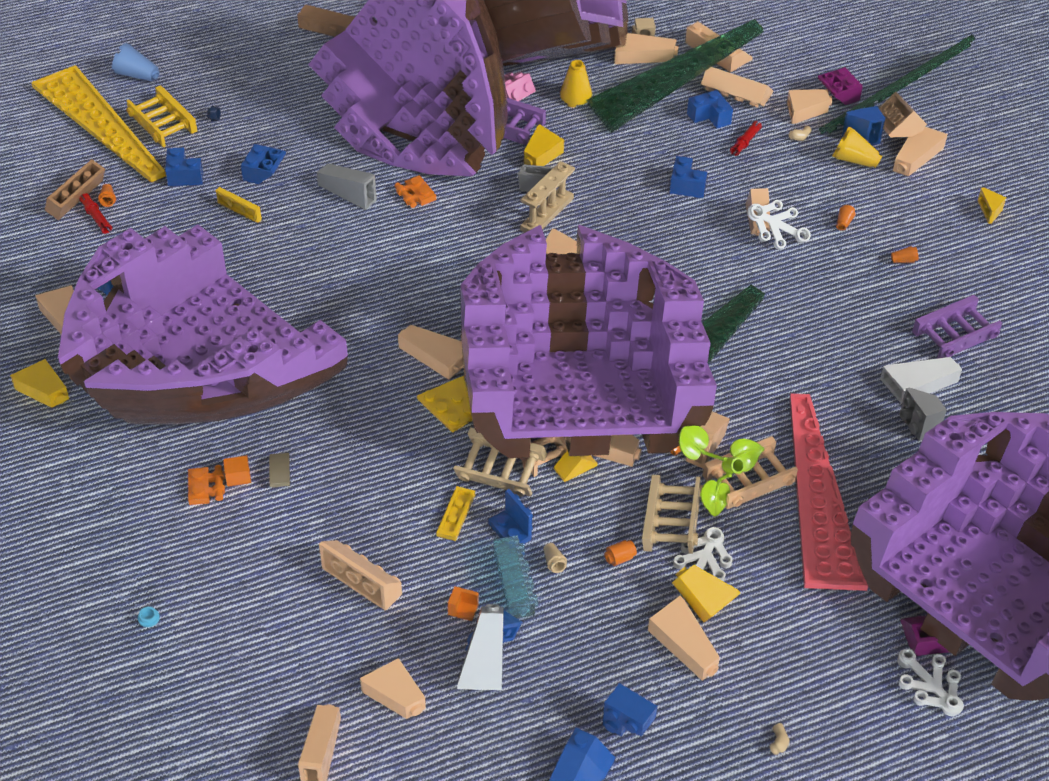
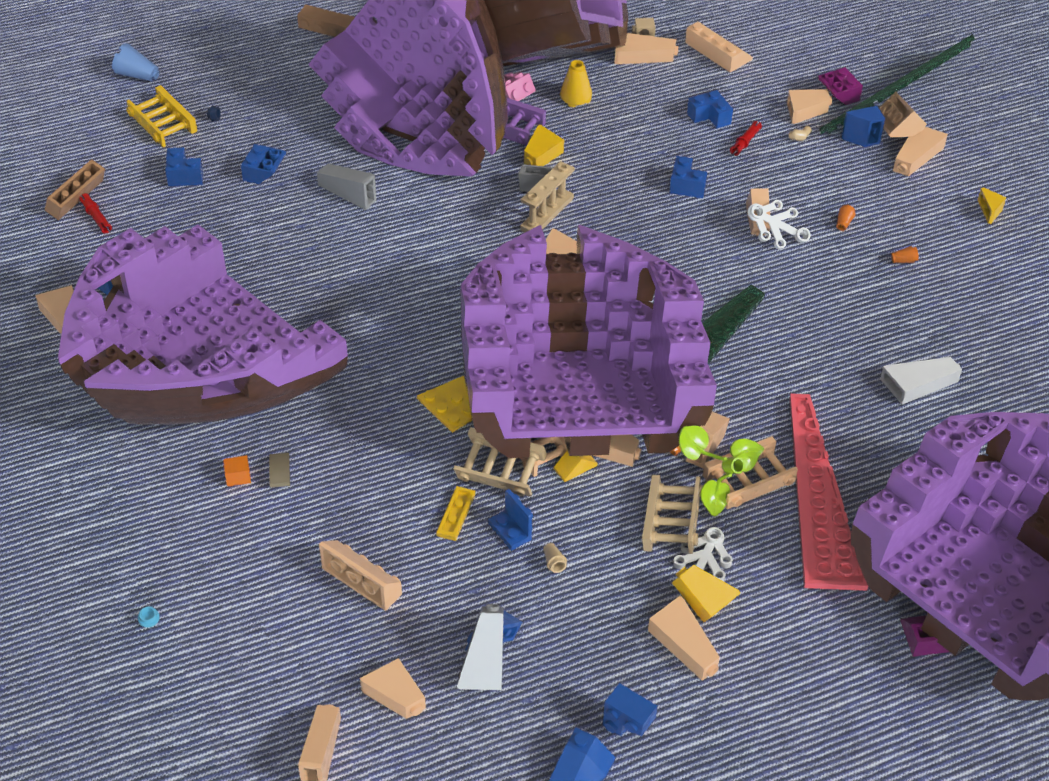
yellow slope [10,359,69,407] -> none
yellow wing [31,65,166,182] -> none
orange cone [98,184,116,207] -> none
orange plate [188,465,225,505] -> none
yellow tile [216,187,262,223] -> none
orange plate [394,175,437,208] -> none
light nougat slope [398,324,464,380] -> none
orange panel [448,586,479,621] -> none
clear light blue brick [493,535,538,618] -> none
clear green wing [587,19,763,133] -> none
orange brick [604,540,637,566] -> none
light nougat slope [701,65,773,108] -> none
tan arm [769,723,790,755] -> none
yellow cone [832,127,882,168] -> none
white plant [897,649,964,716] -> none
light grey slope [899,387,947,441] -> none
medium lavender fence [912,295,1002,359] -> none

